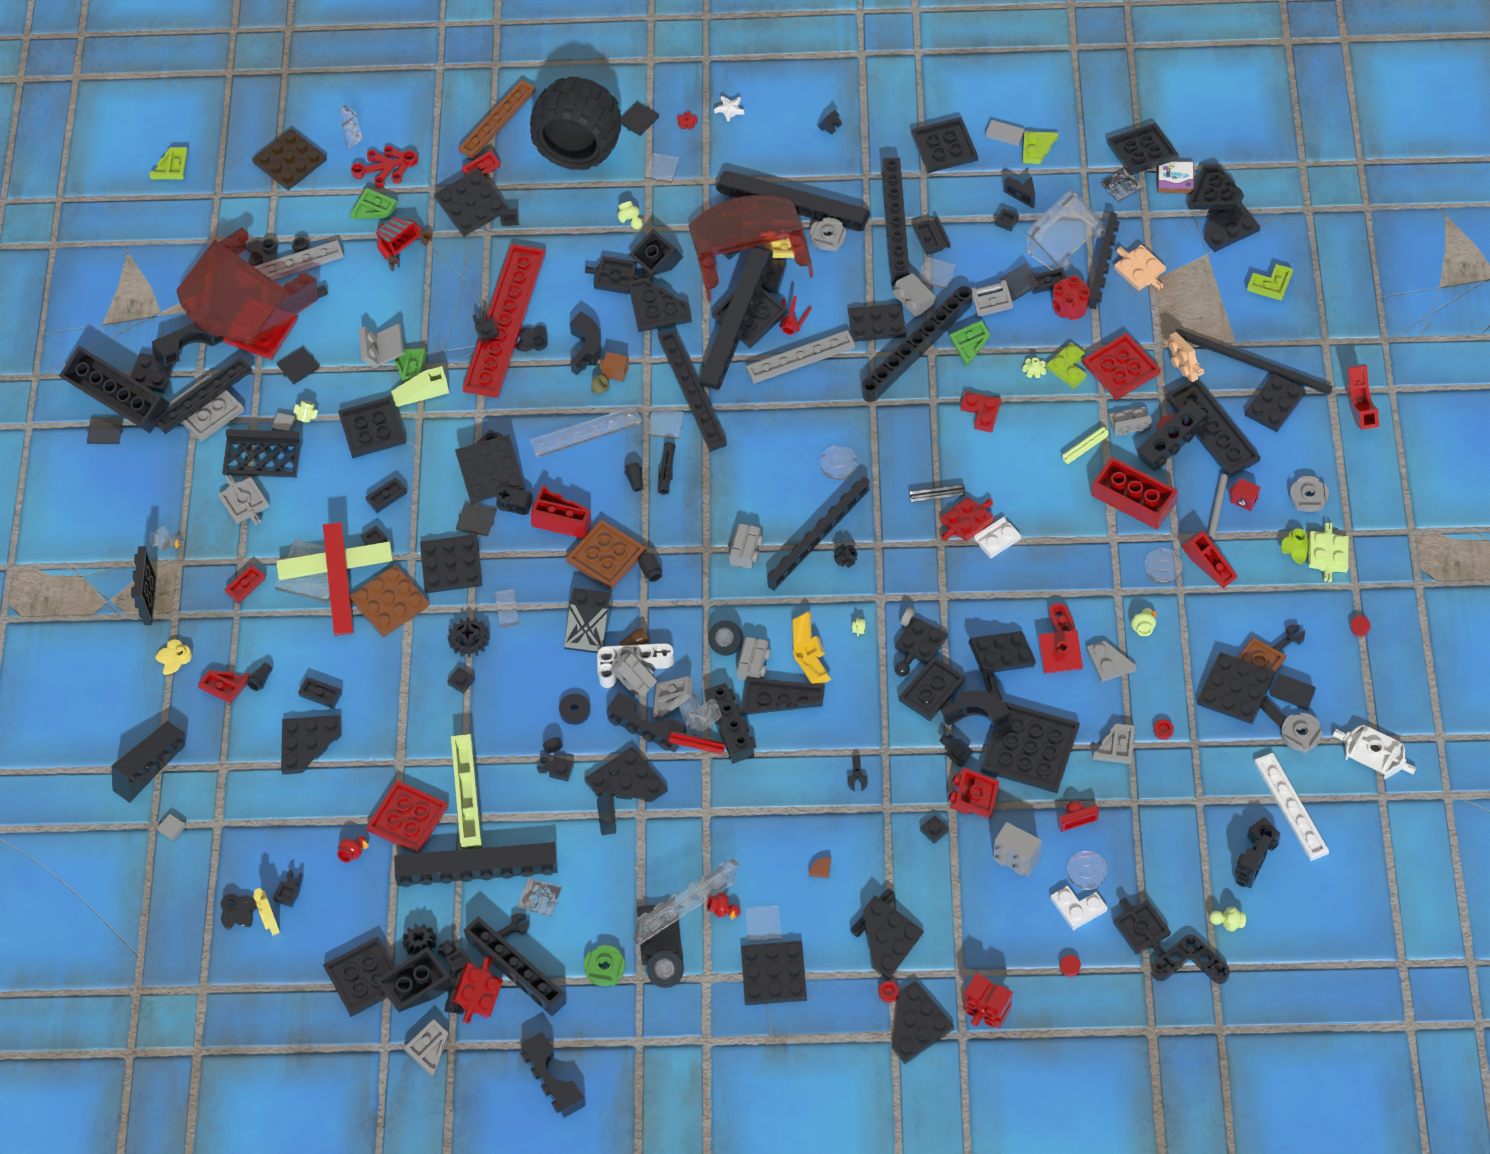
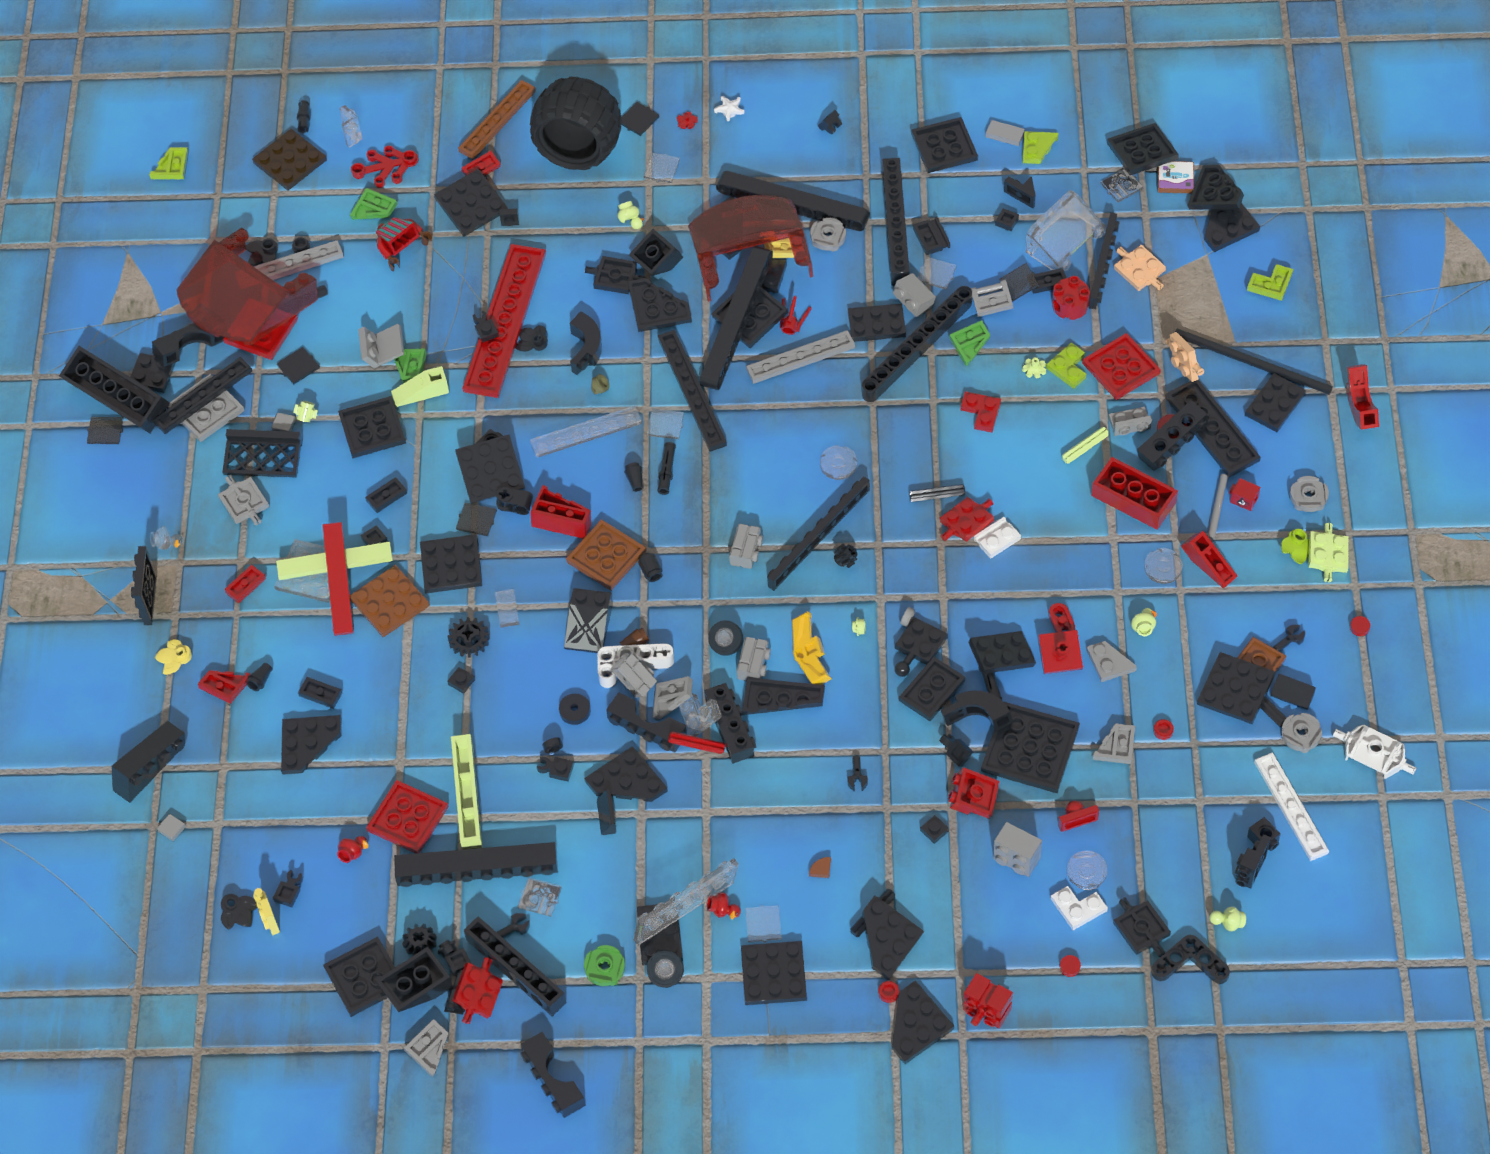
dark orange brick [600,352,629,382] -> none
none -> black pin [297,100,311,133]

